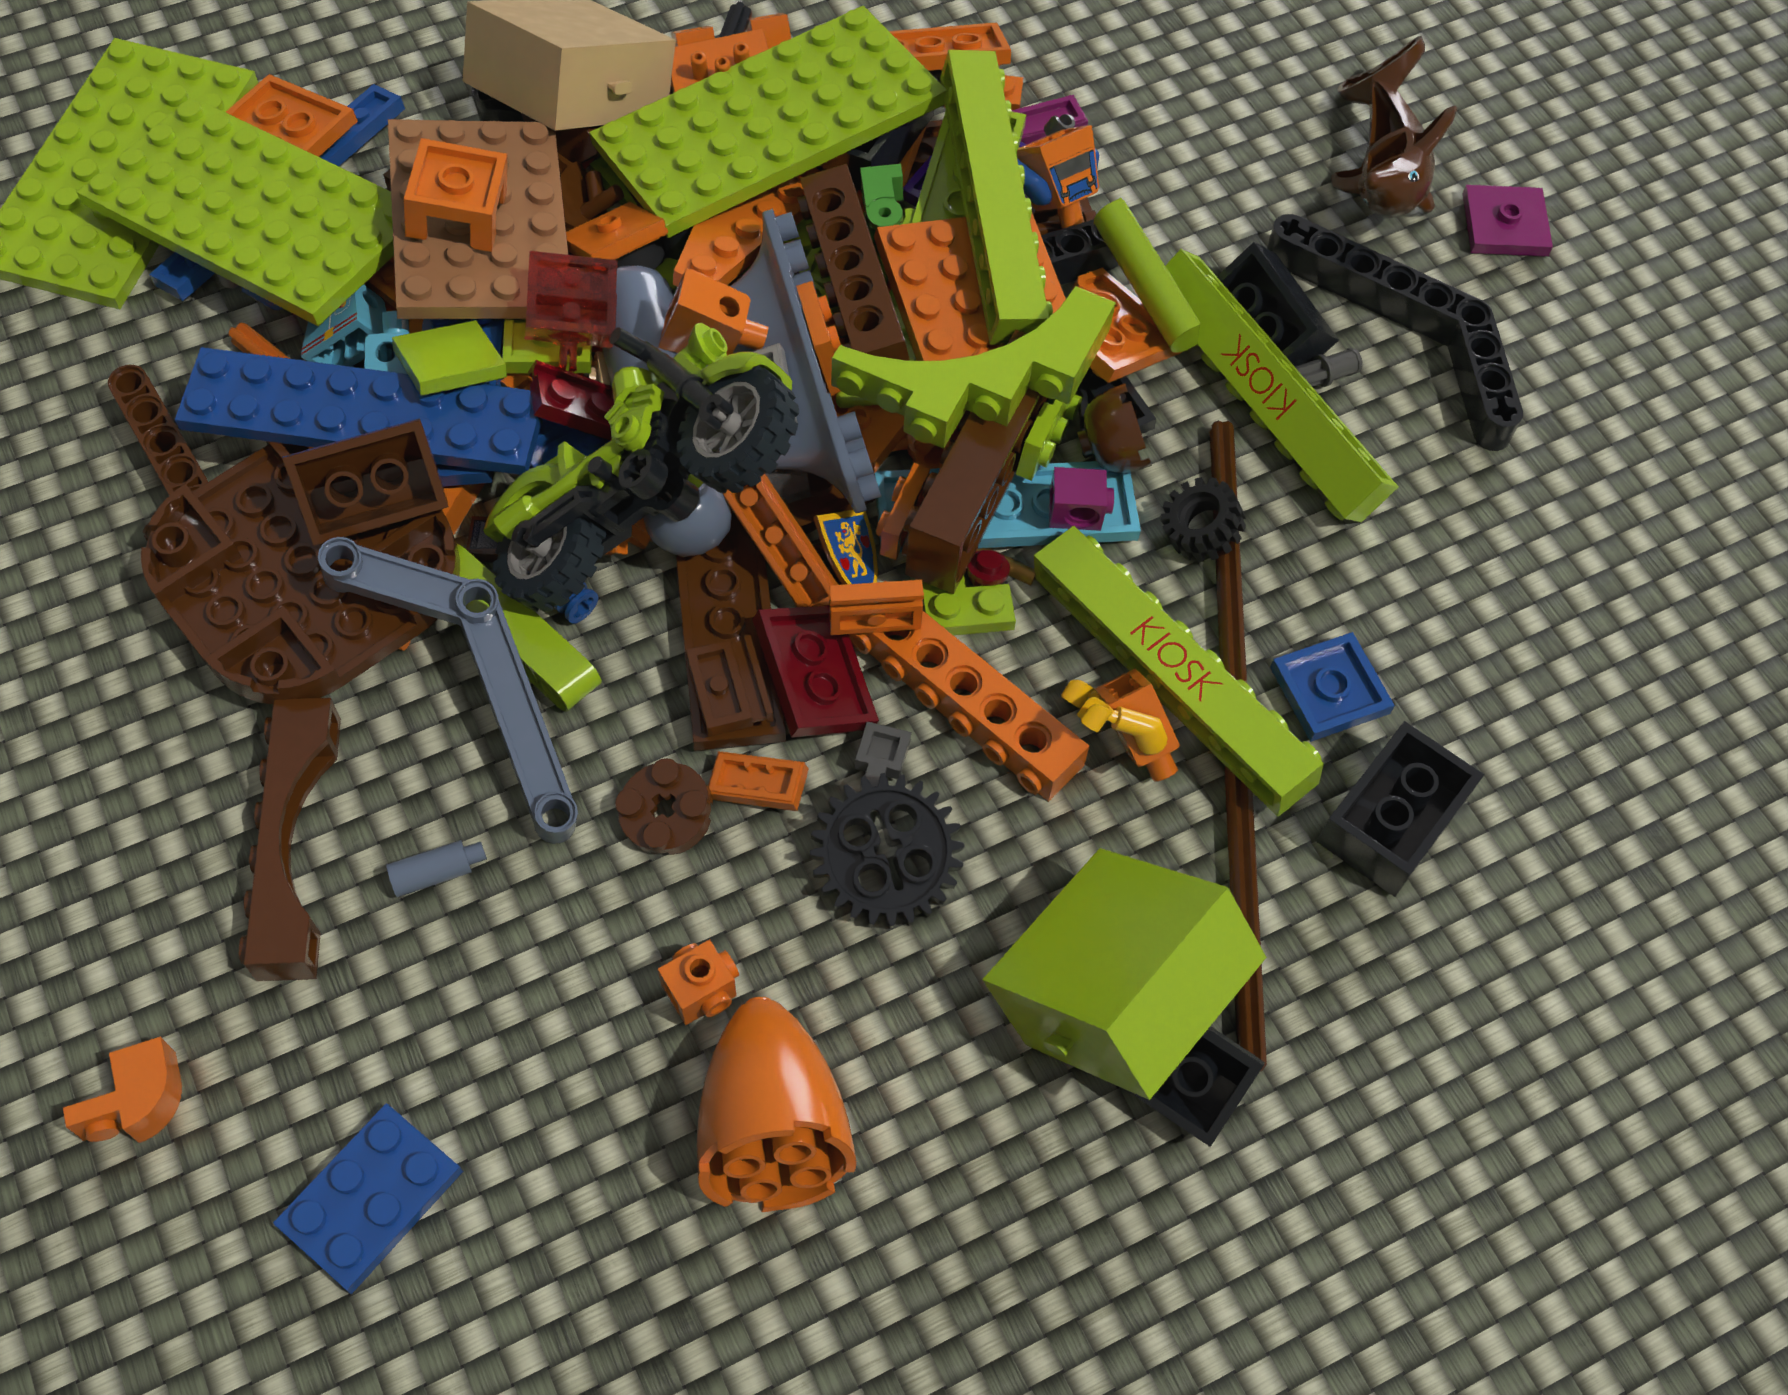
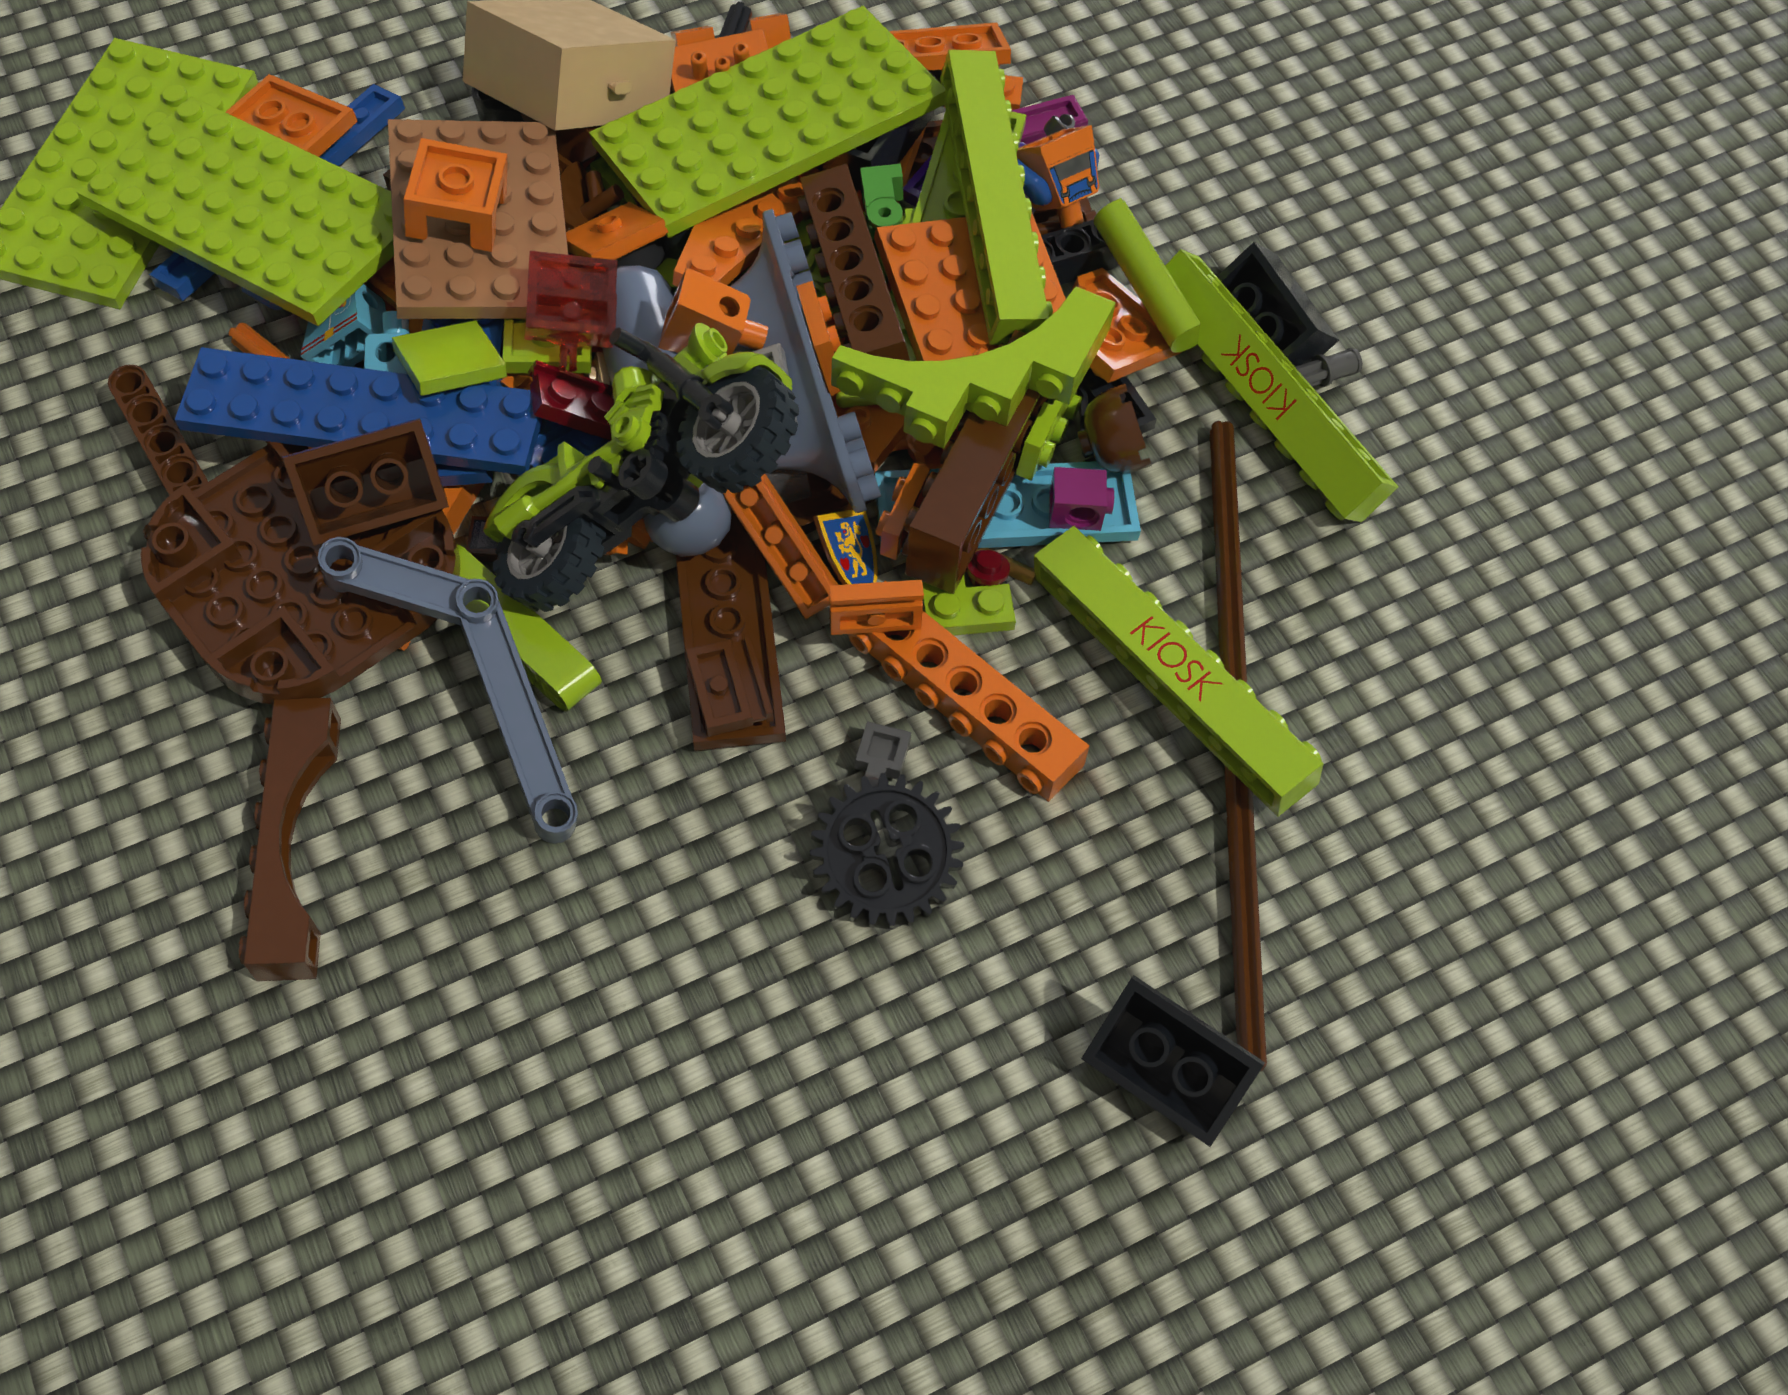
orange brick [63,1036,182,1143] -> none
blue plate [273,1103,463,1295] -> none
sand blue cylinder [386,840,487,897] -> none
blue bush [554,582,598,624] -> none
reddish brown plate [615,758,713,855] -> none
orange brick [658,939,739,1026] -> none
orange cylinder [697,997,856,1212] -> none
orange plate [708,751,809,811] -> none
dark red plate [752,606,879,737] -> none
lime container [982,848,1267,1100] -> none
torso [1061,668,1180,782] -> none
black tyre [1161,477,1246,562] -> none
black beam [1267,214,1523,451] -> none
blue plate [1270,632,1395,742] -> none
black brick [1316,721,1485,897] -> none
reddish brown animal [1331,36,1457,218] -> none
magenta plate [1462,185,1553,256] -> none

